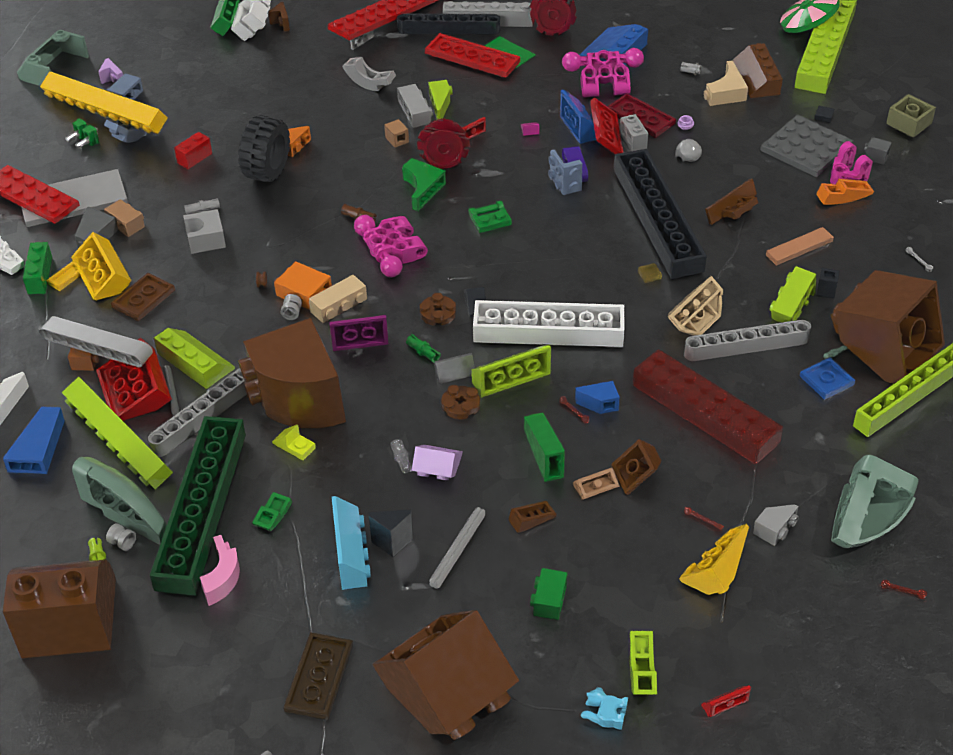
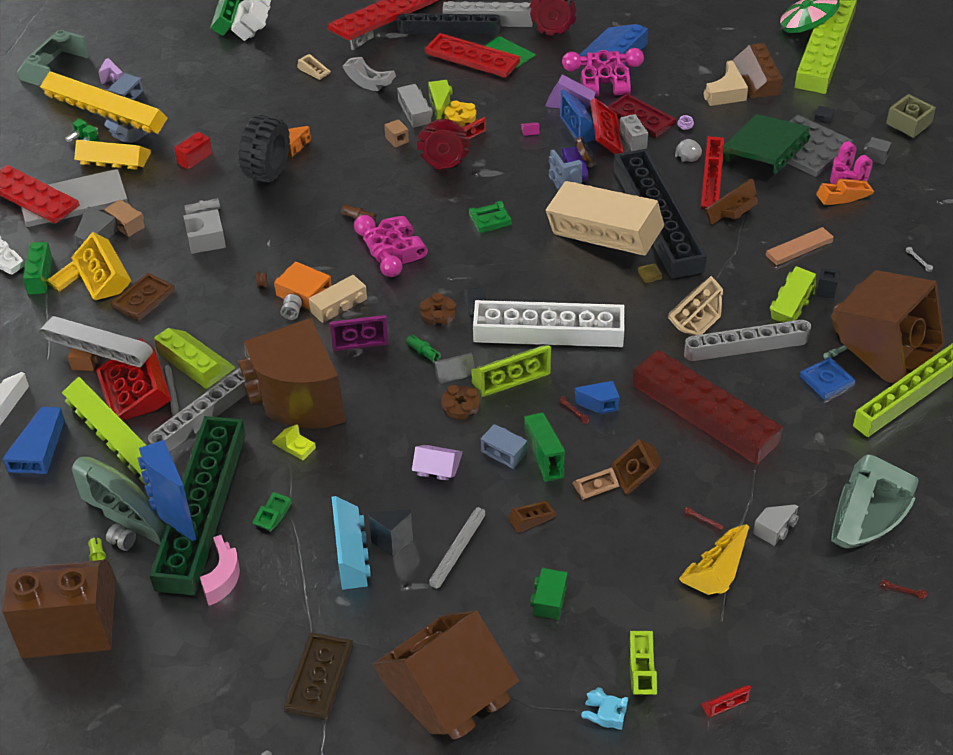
reddish brown slope [268,2,290,31] -> none
clear axle [390,439,412,474] -> none
green arch [402,158,446,211] -> none
light grey pin [680,62,701,75] -> none
none -> yellow slope [74,140,151,170]
none -> blue slope [137,440,196,541]
none -> tan slope [297,54,331,80]
none -> yellow plate [444,100,476,126]
none -> sand blue brick [481,424,527,469]
none -> medium lavender slope [545,74,596,110]
none -> tan brick [545,181,664,256]
none -> reddish brown tile [575,136,597,168]
none -> red slope [701,136,724,209]
none -> dark green panel [723,114,811,174]

